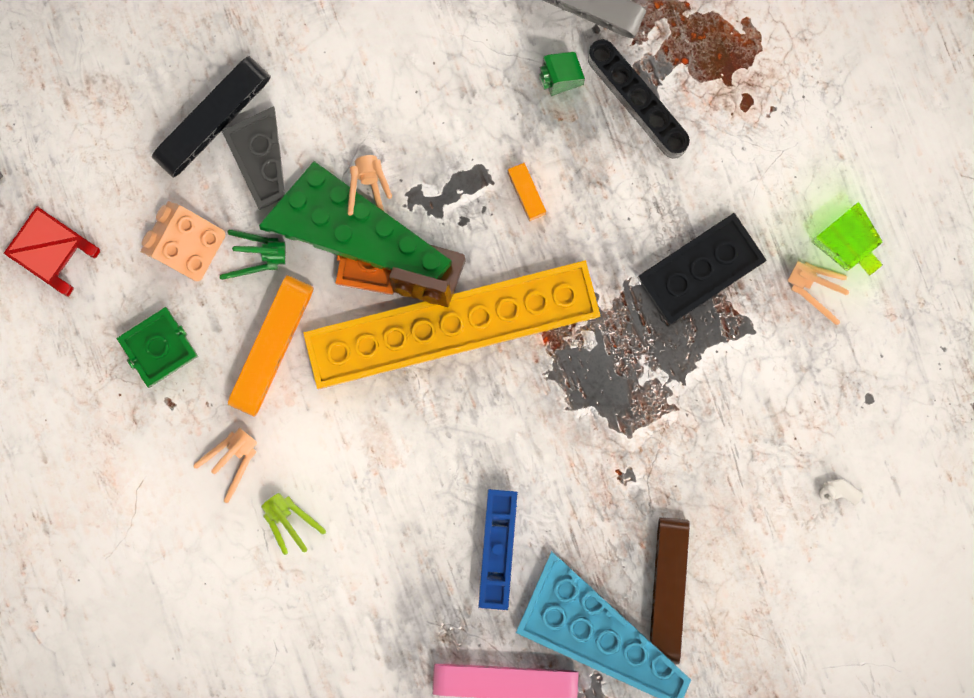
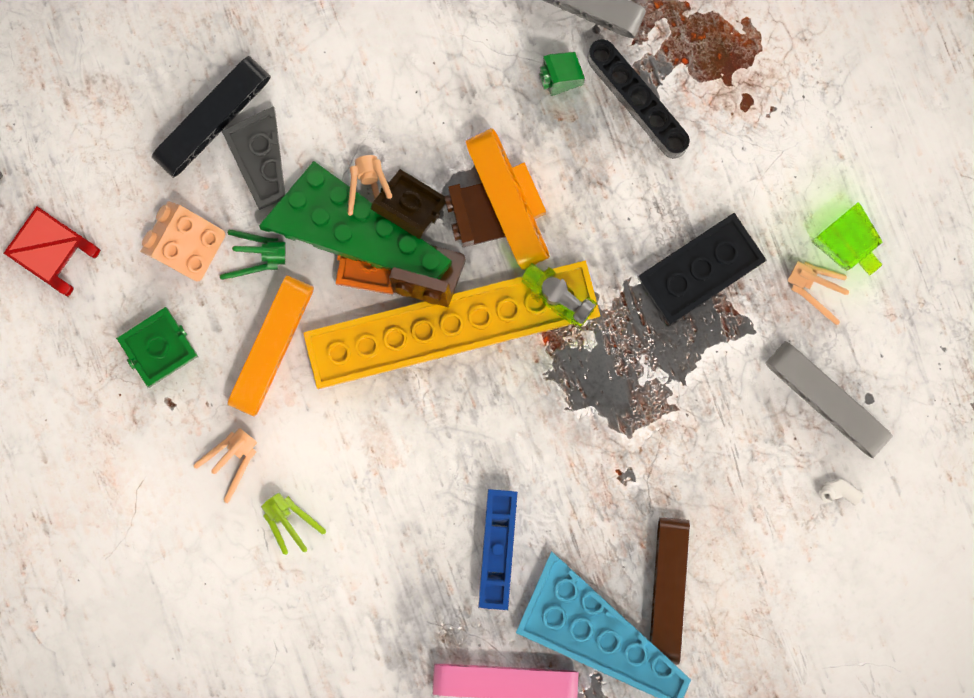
none -> dark brown plate [370,169,446,239]
none -> reddish brown bracket [444,183,506,248]
none -> light orange beam [465,128,550,270]
none -> hips [521,263,598,330]
none -> light grey beam [766,341,893,458]

